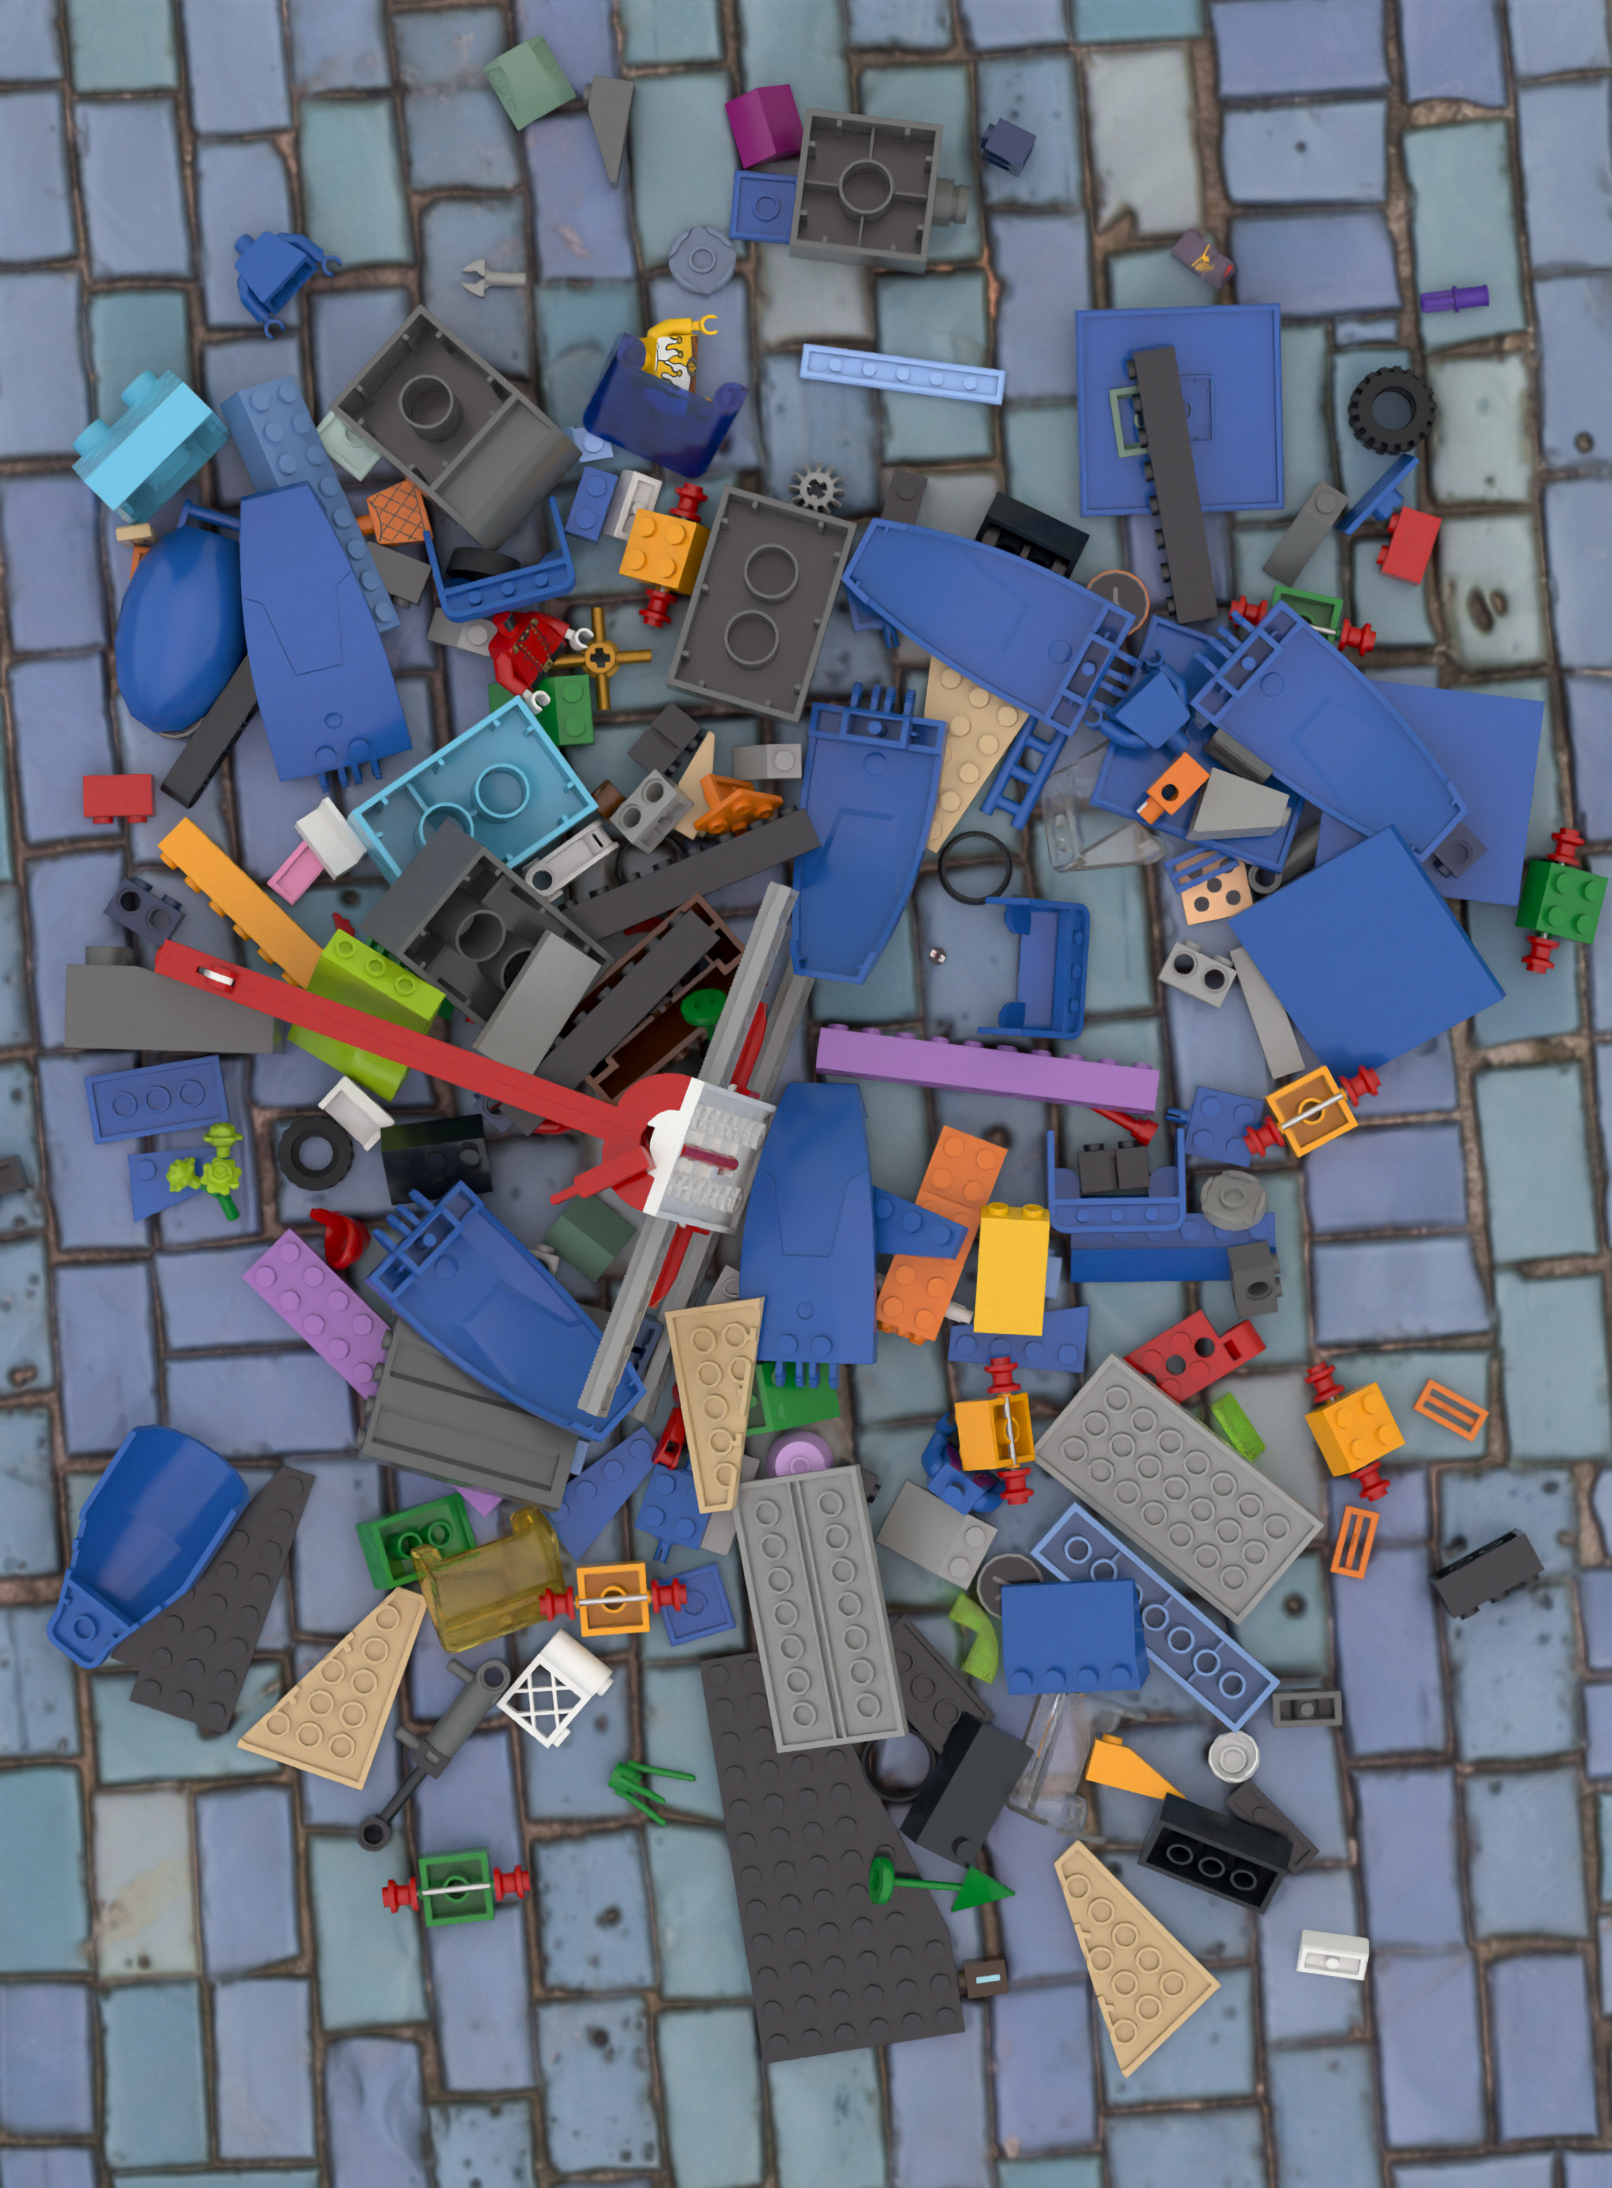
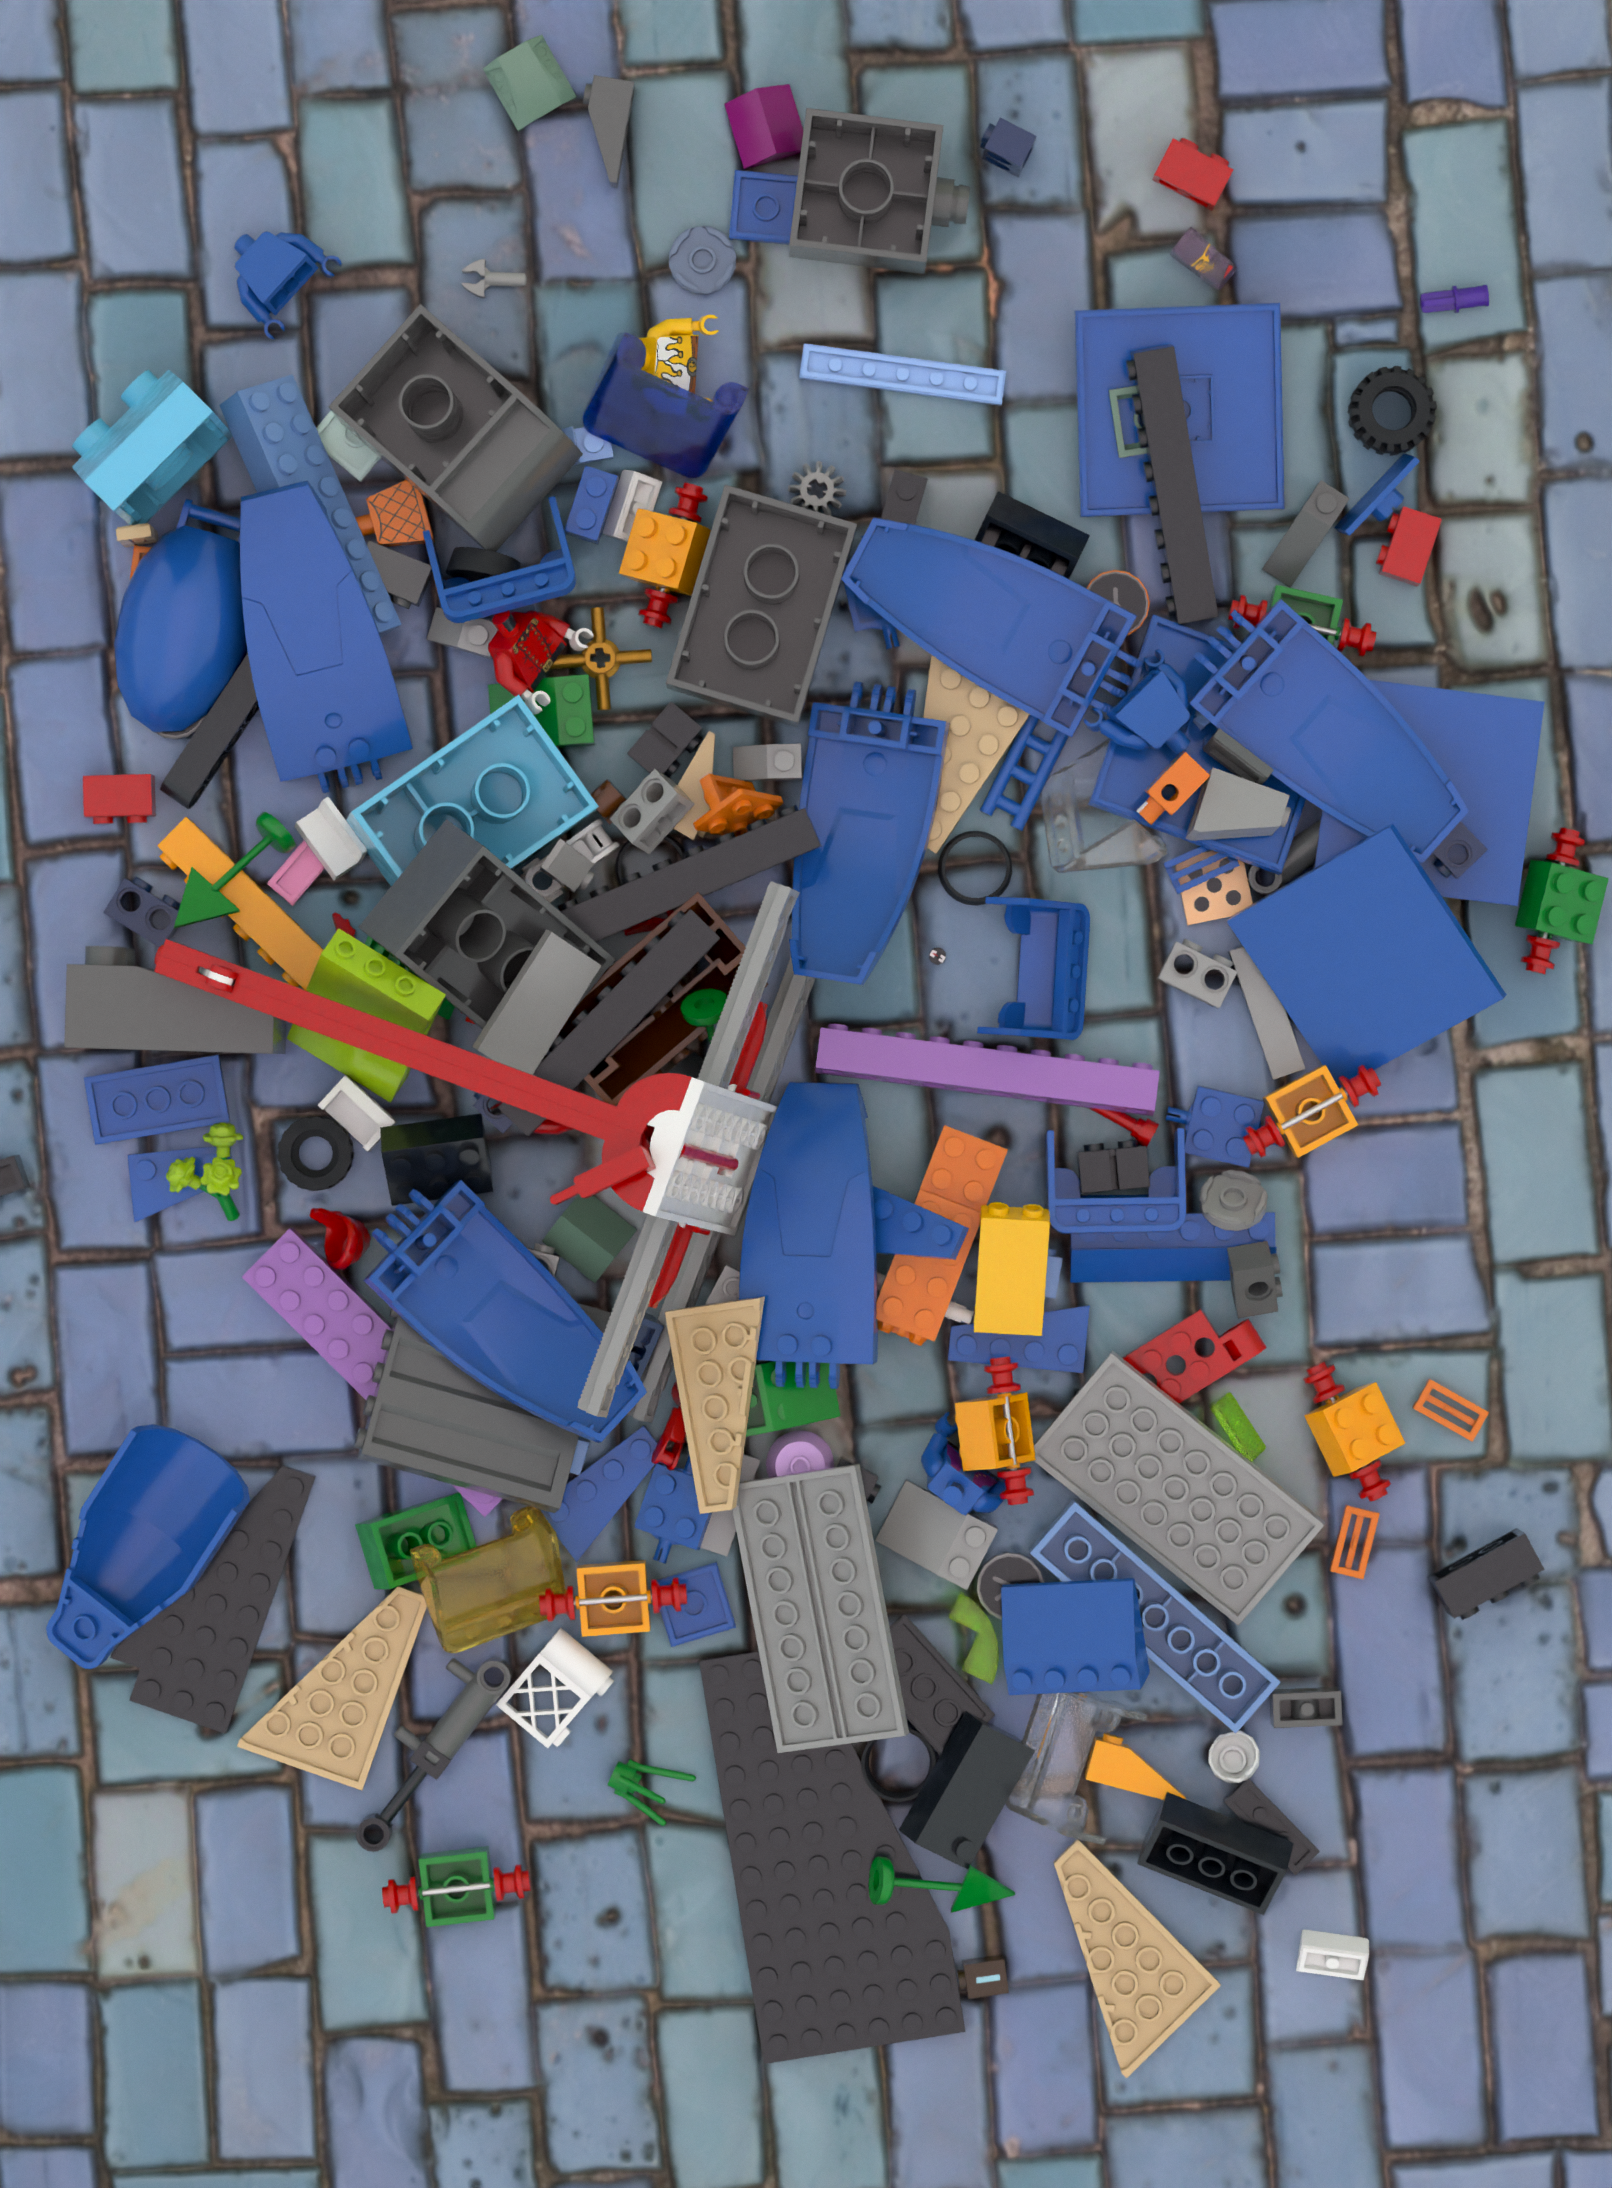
none -> green piece [174,812,296,929]
none -> light grey slope [540,839,595,893]
none -> red brick [1152,138,1233,211]

